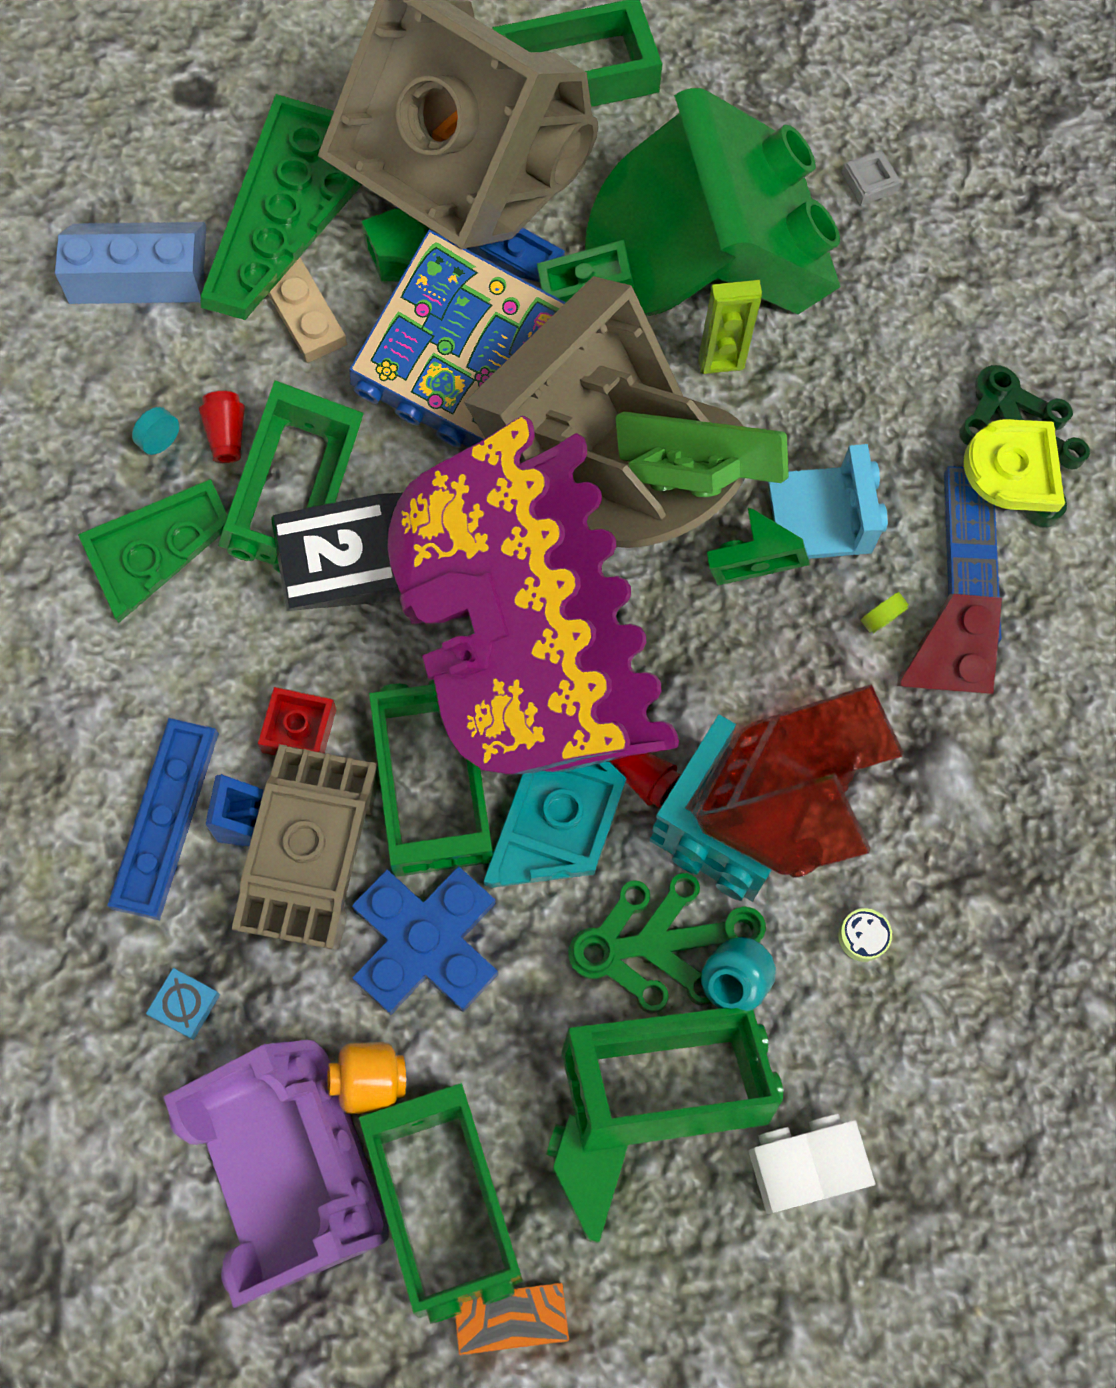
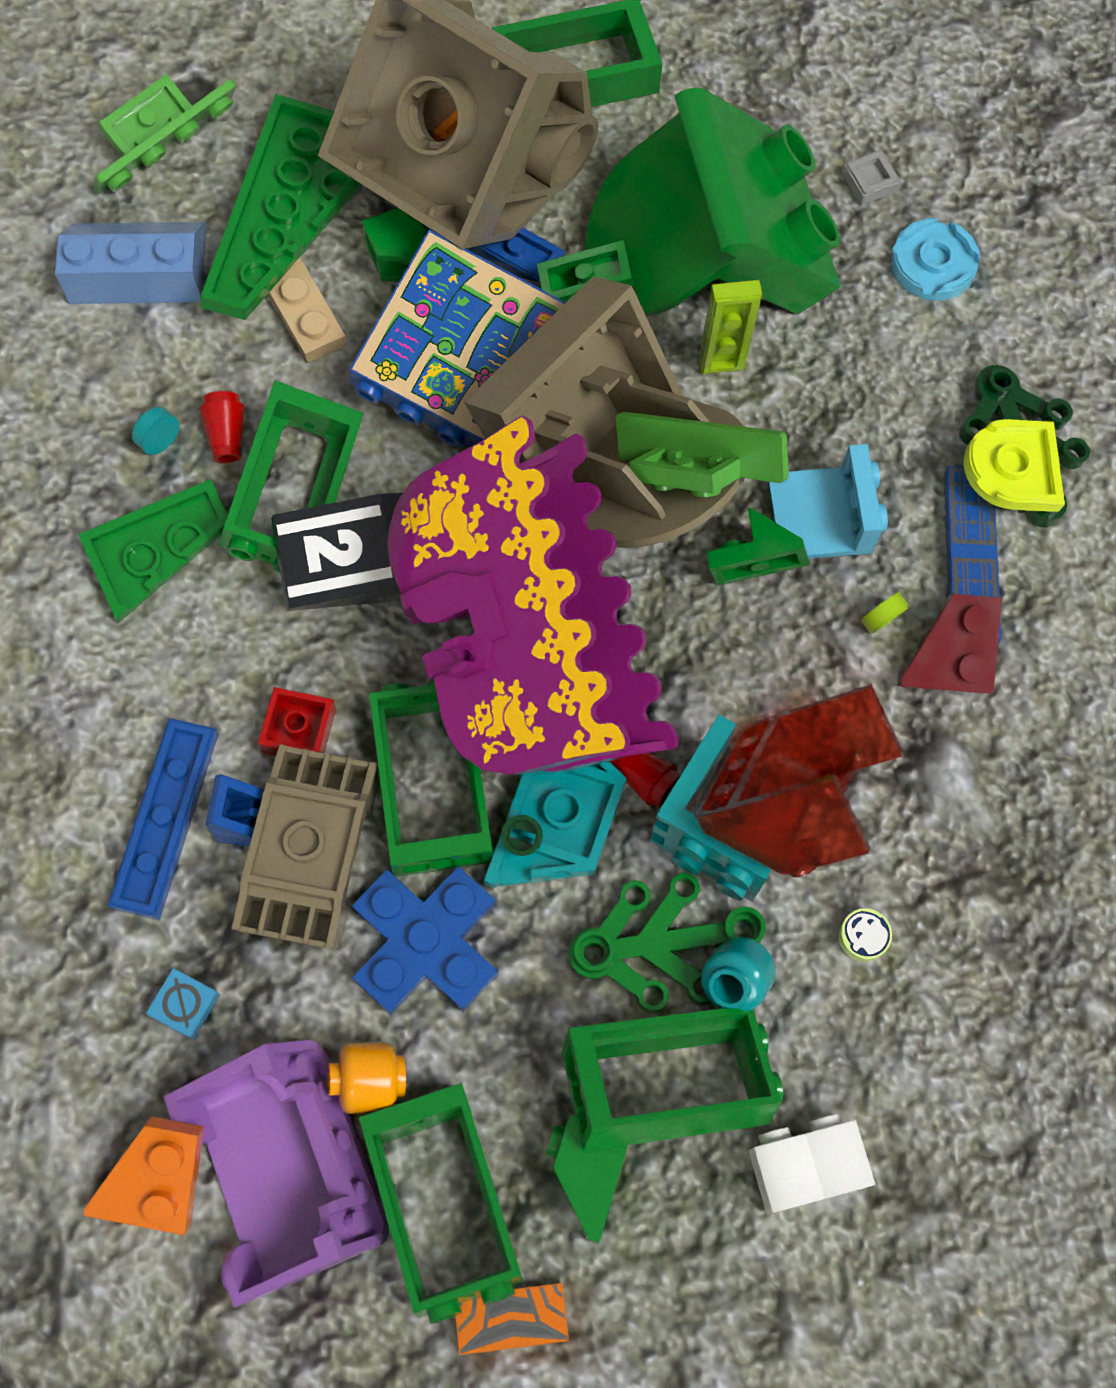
none -> orange wing [83,1116,204,1235]
none -> bright green bracket [93,74,237,194]
none -> dark green hinge [501,815,543,856]
none -> medium azure tile [891,218,980,301]

